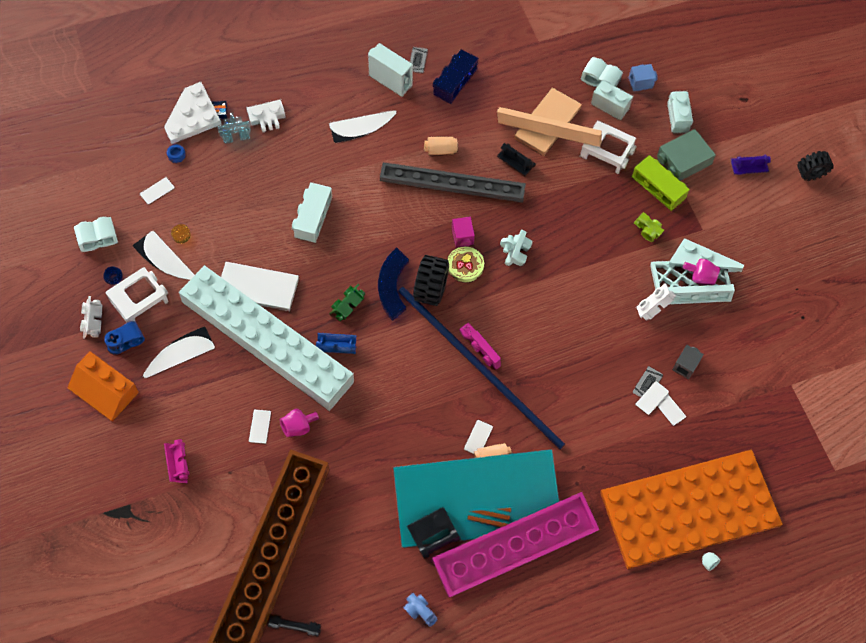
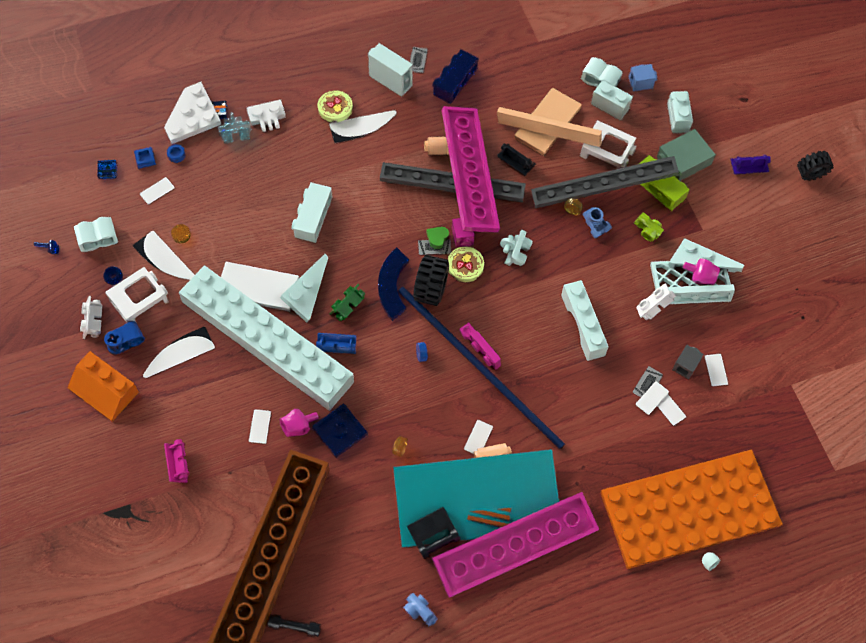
none -> clear blue hand [34,240,60,254]
none -> clear blue tile [97,160,117,179]
none -> blue tile [134,147,156,169]
none -> light aqua wing [280,254,328,323]
none -> clear blue tile [312,403,368,458]
none -> tile [317,91,353,122]
none -> clear yellow tile [392,436,408,457]
none -> blue tile [416,342,428,362]
none -> light grey sticker [418,239,451,255]
none -> bright green tile [426,227,449,249]
none -> dark pink plate [442,106,500,232]
none -> dark grey plate [531,156,679,208]
none -> light aqua arch [561,280,609,361]
none -> clear yellow tile [564,198,583,215]
none -> medium blue plate [582,207,613,239]
none -> white sticker [705,354,728,386]

